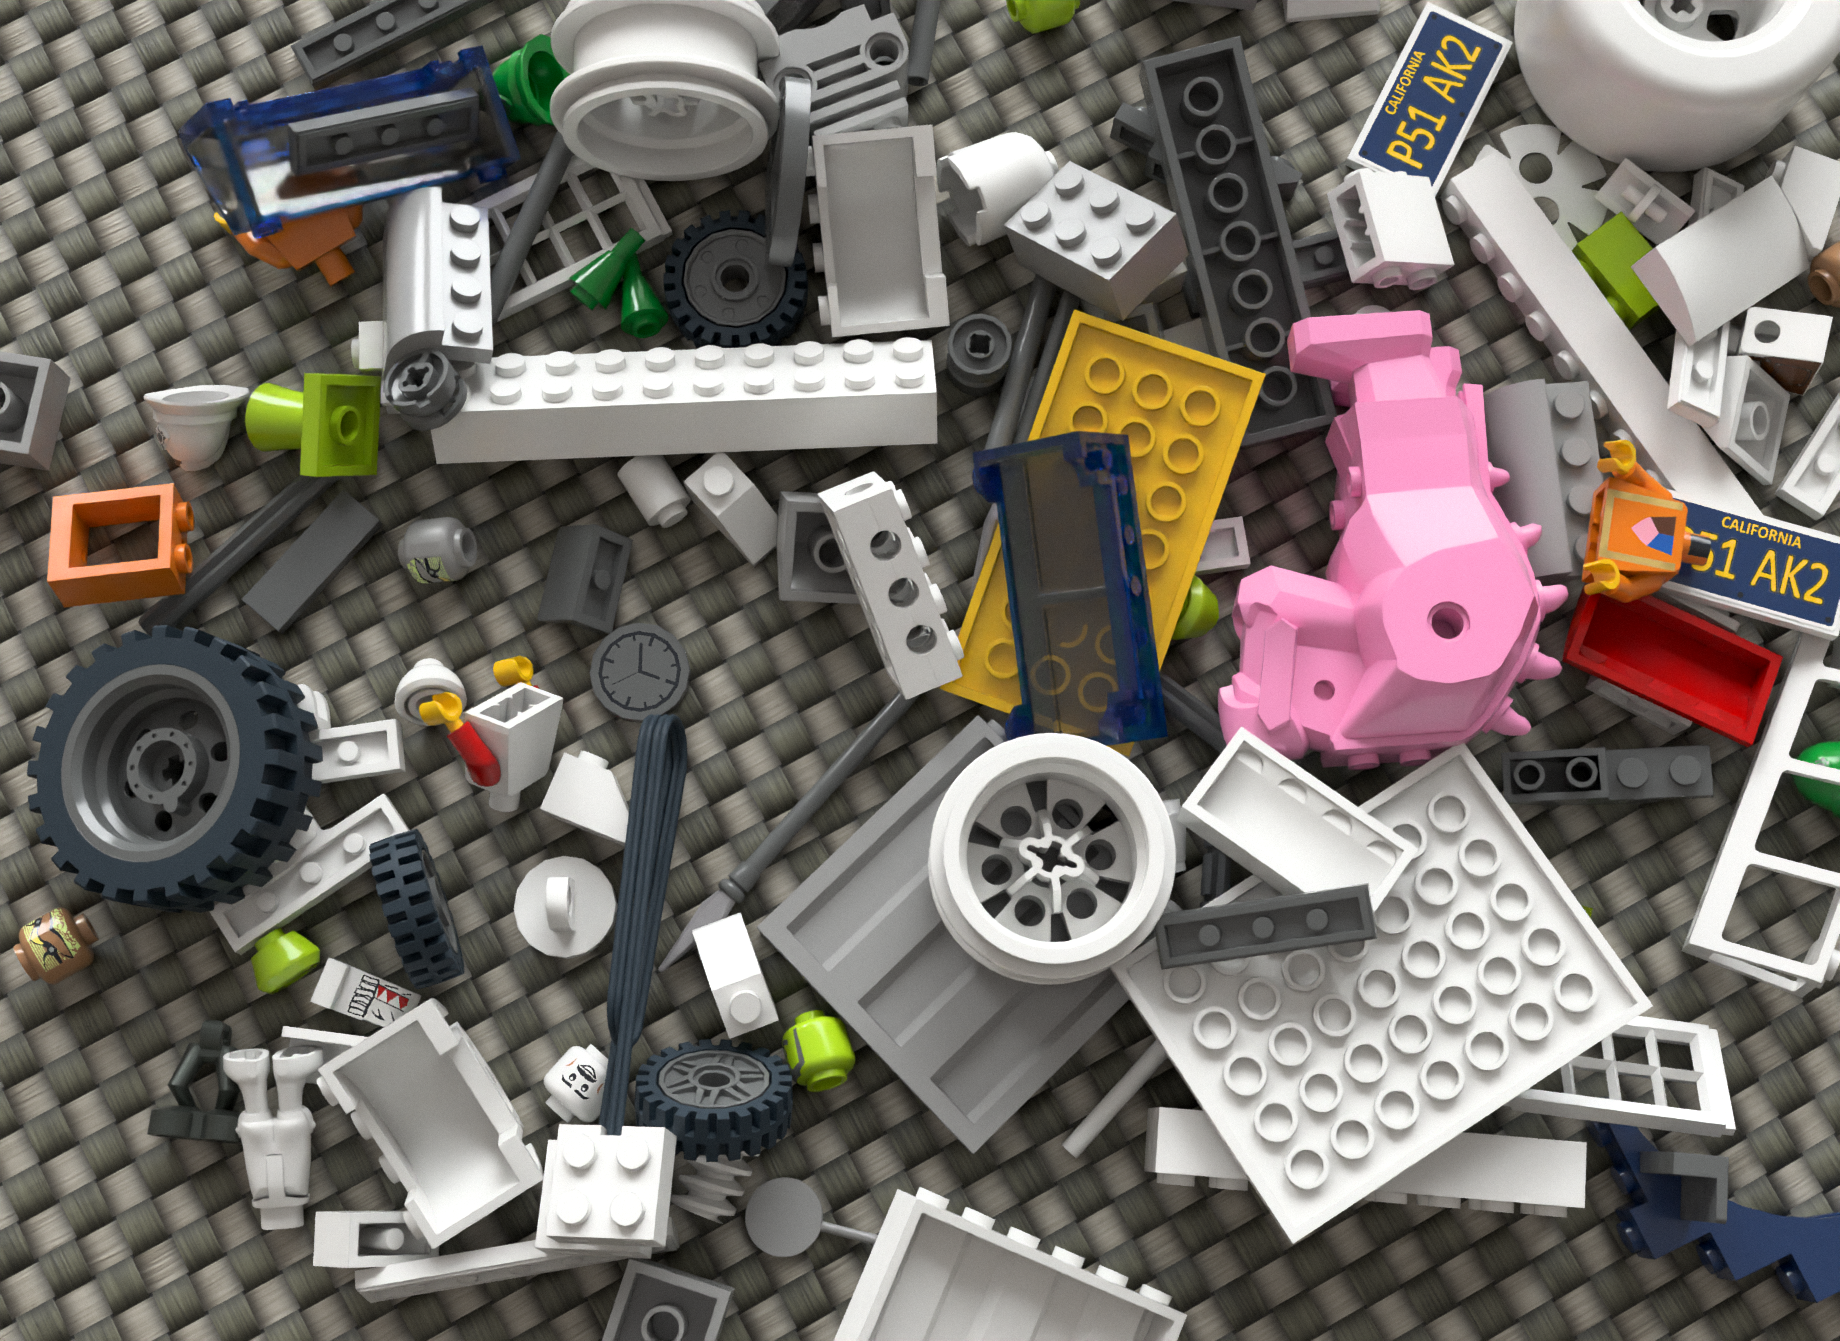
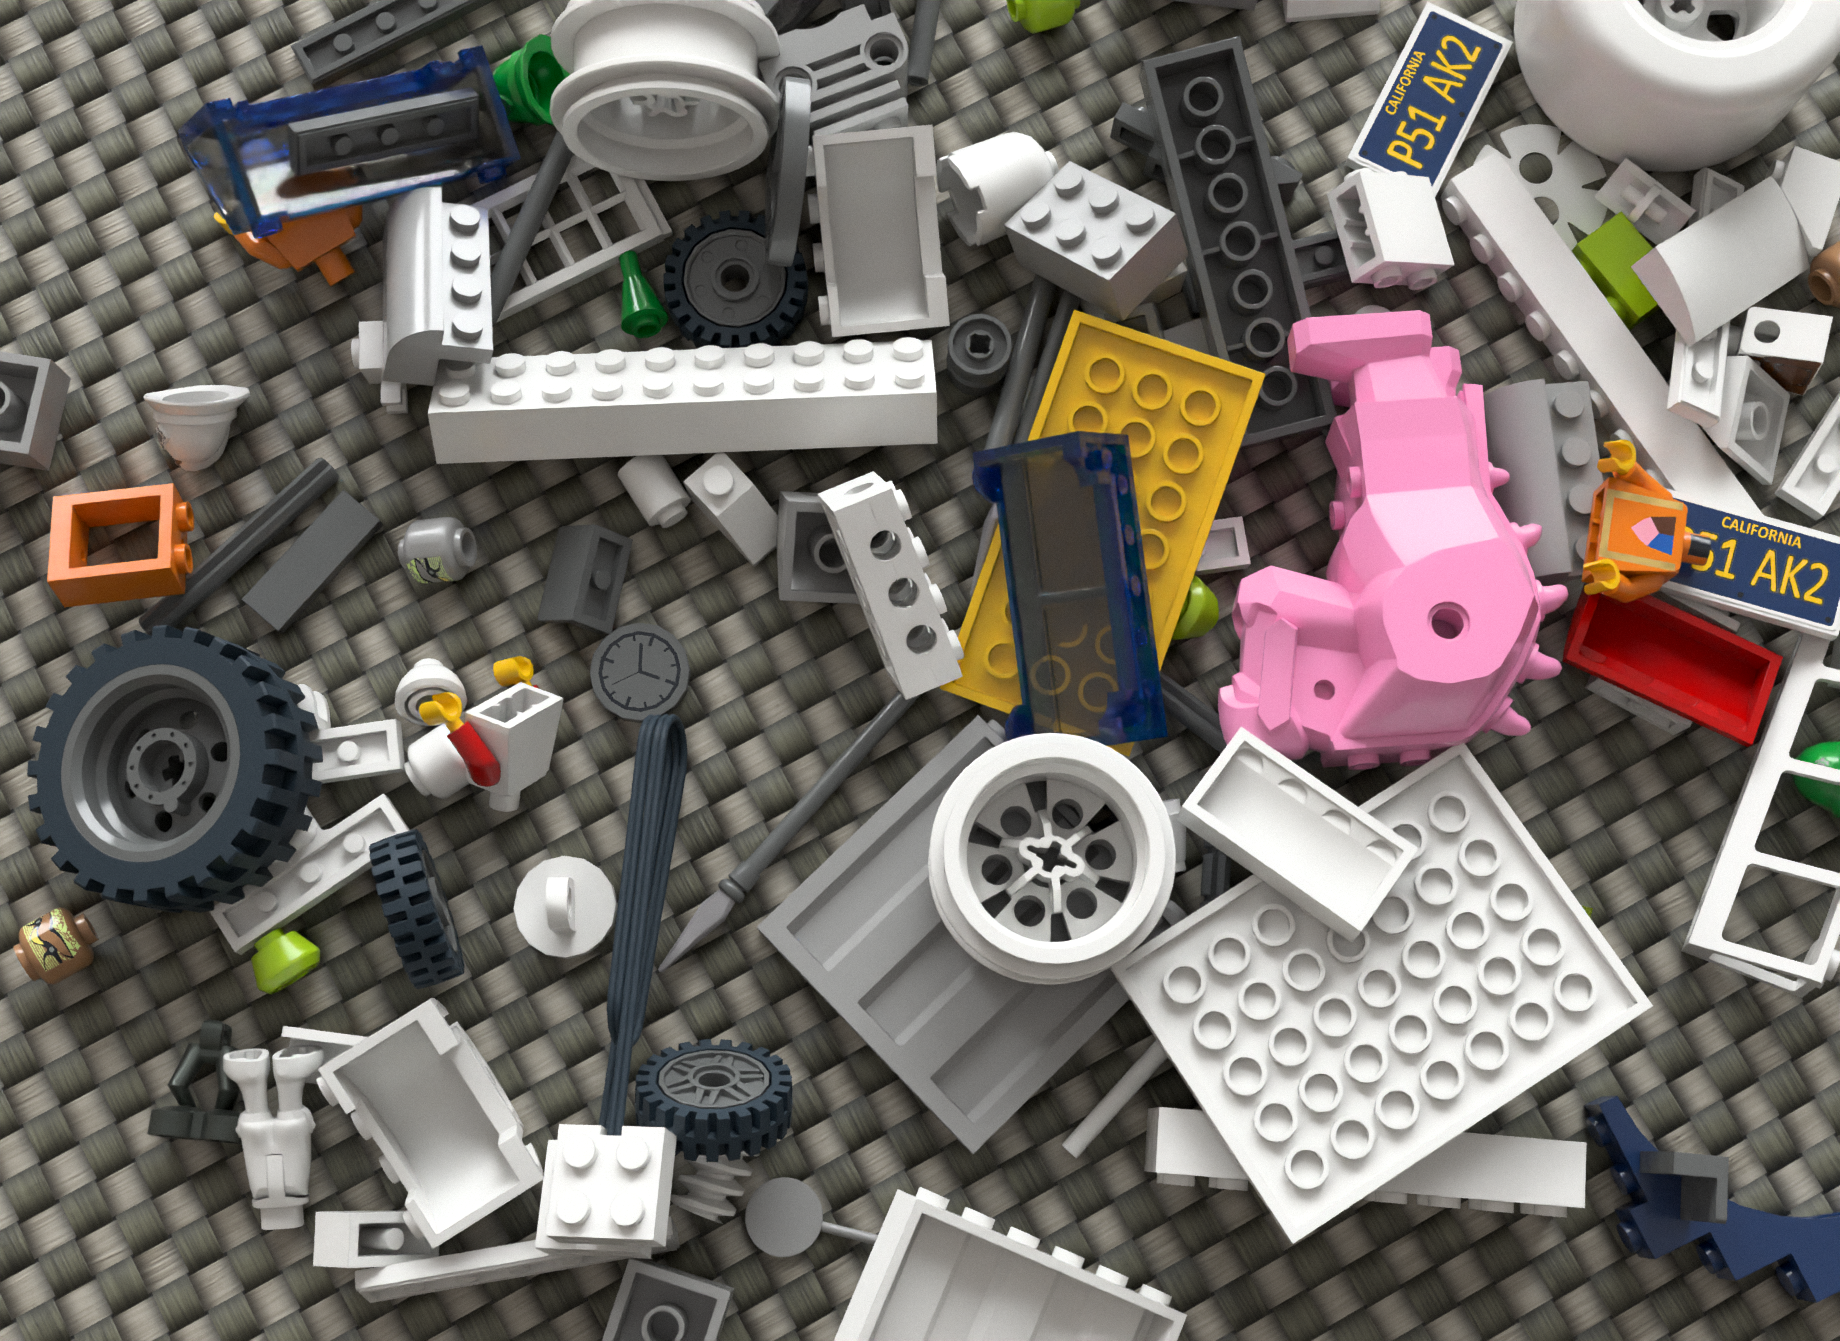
lime plant [245,373,382,477] -> none
white leg [310,958,422,1027] -> none
dark grey wheel [383,349,468,431] -> none
white slope [540,750,641,851] -> none
white head [544,1044,608,1123] -> none
green cone [569,228,646,311] -> none
white slope [692,912,779,1039] -> none
lime head [782,1010,855,1092] -> none
dark grey tile [1154,883,1378,970] -> none
dark grey slope [1501,745,1714,805] -> none
white piece [1503,1016,1736,1137] -> none
none -> white head [404,724,469,799]

